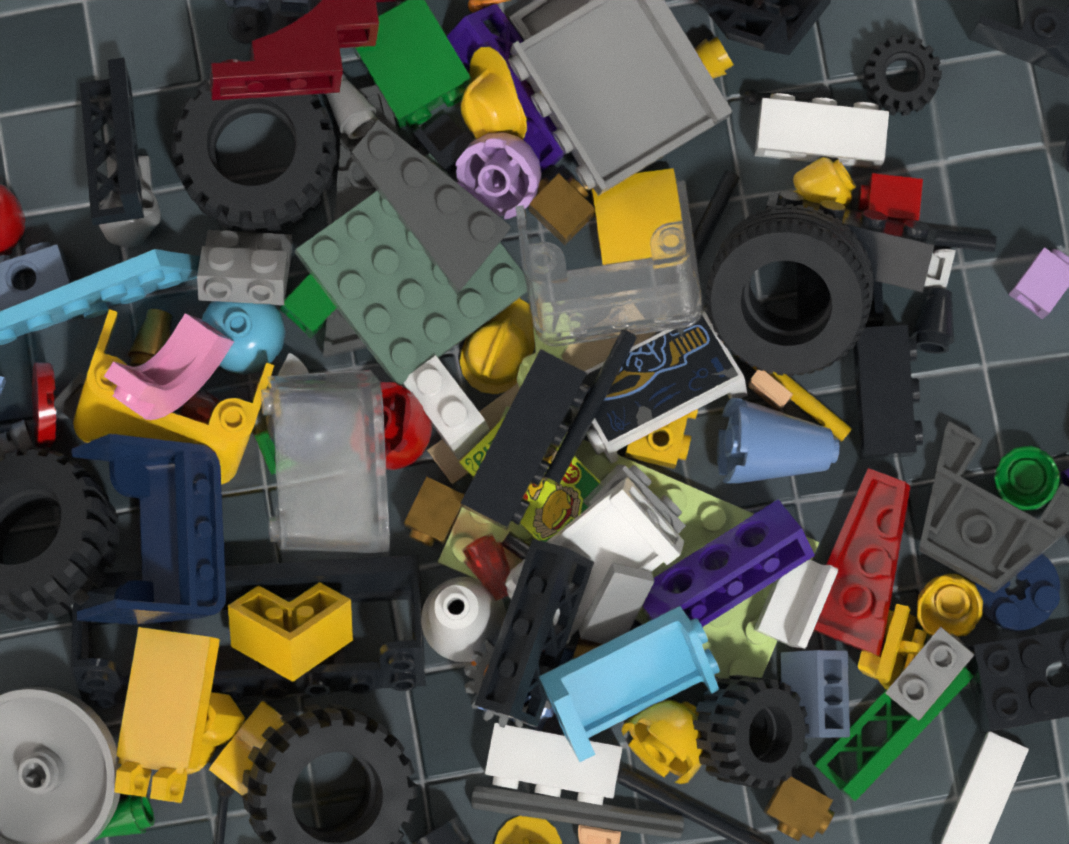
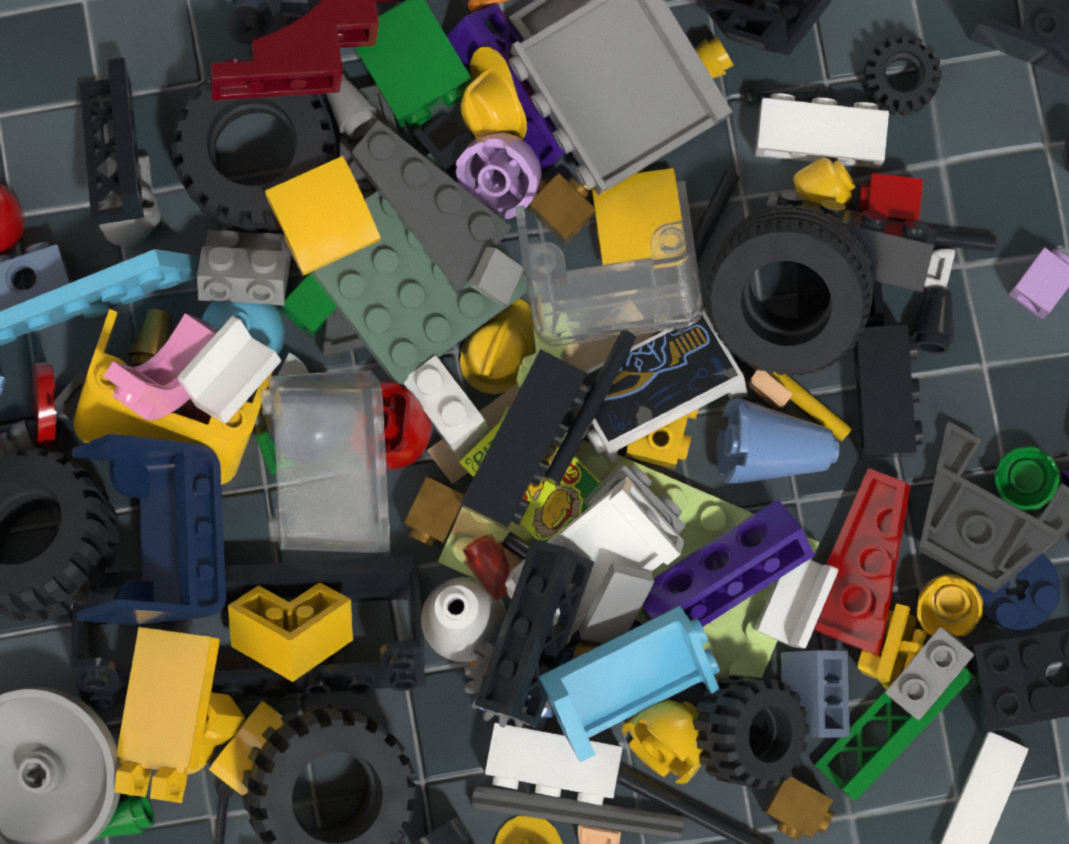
none -> white panel [178,316,281,424]
none -> yellow slope [265,156,381,276]
none -> light grey tile [469,247,524,306]

